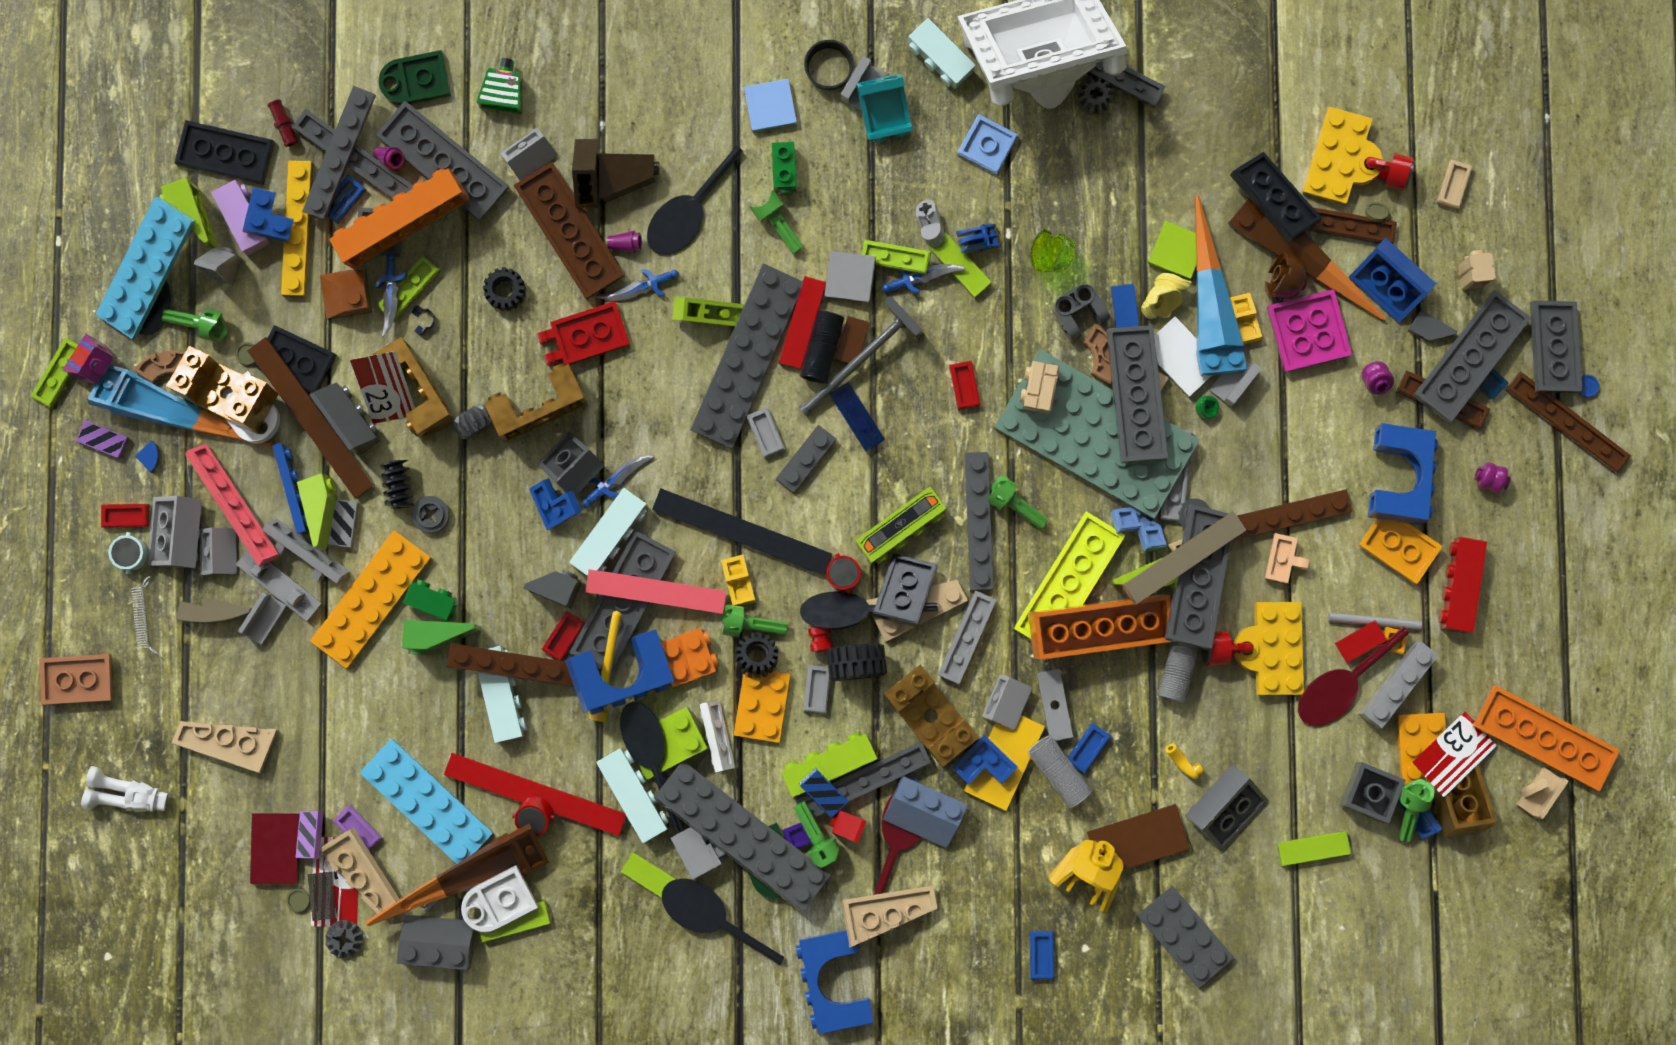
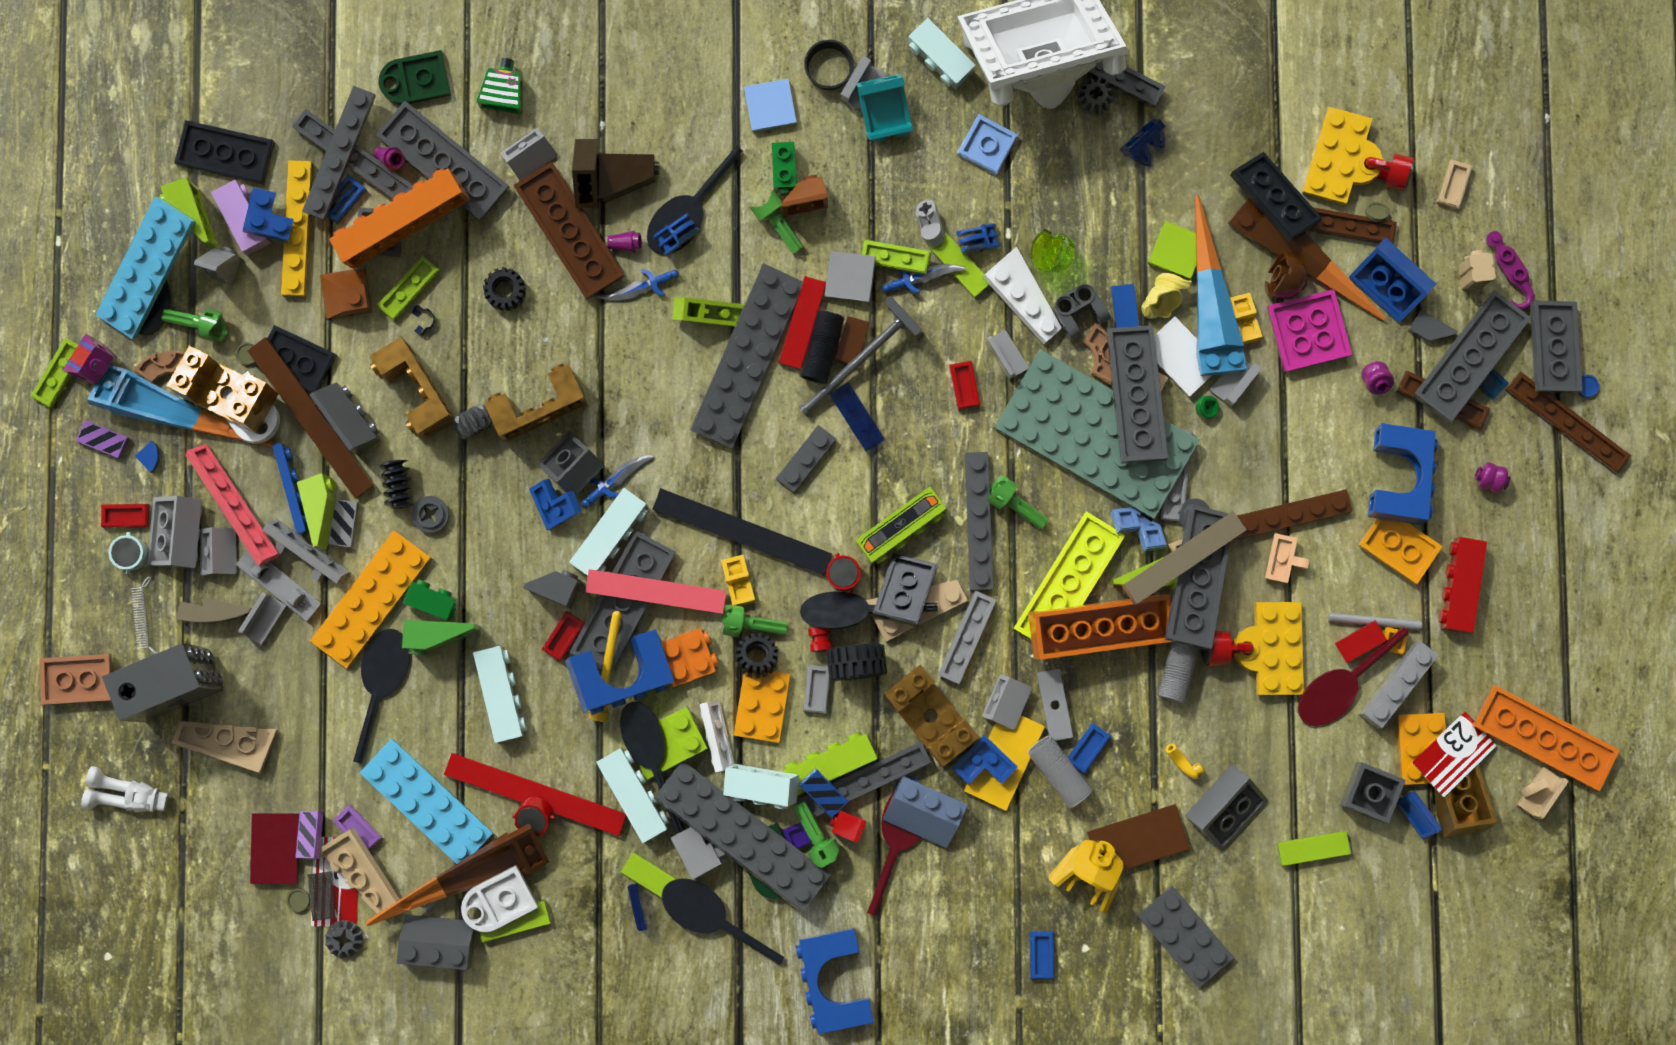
dark red pin [267,99,299,147] -> none
sticker [350,351,415,424] -> none
piece [375,253,407,337] -> none
reddish brown plate [446,643,574,687] -> none
red tile [537,301,630,366] -> none
light grey tile [746,407,785,459] -> none
tan wing [841,885,938,948] -> none
tan brick [1020,361,1060,414] -> none
bright green piece [1399,779,1435,842] -> none
none -> dark grey gear [102,643,223,723]
none -> black piece [353,629,410,764]
none -> clear blue tile [627,883,648,931]
none -> blue arm [653,213,700,256]
none -> light aqua brick [723,764,799,809]
none -> dark orange slope [782,175,828,217]
none -> white wing [983,247,1062,345]
none -> light grey panel [985,330,1029,381]
none -> clear blue tile [1120,119,1166,167]
none -> magenta piece [1486,231,1534,310]

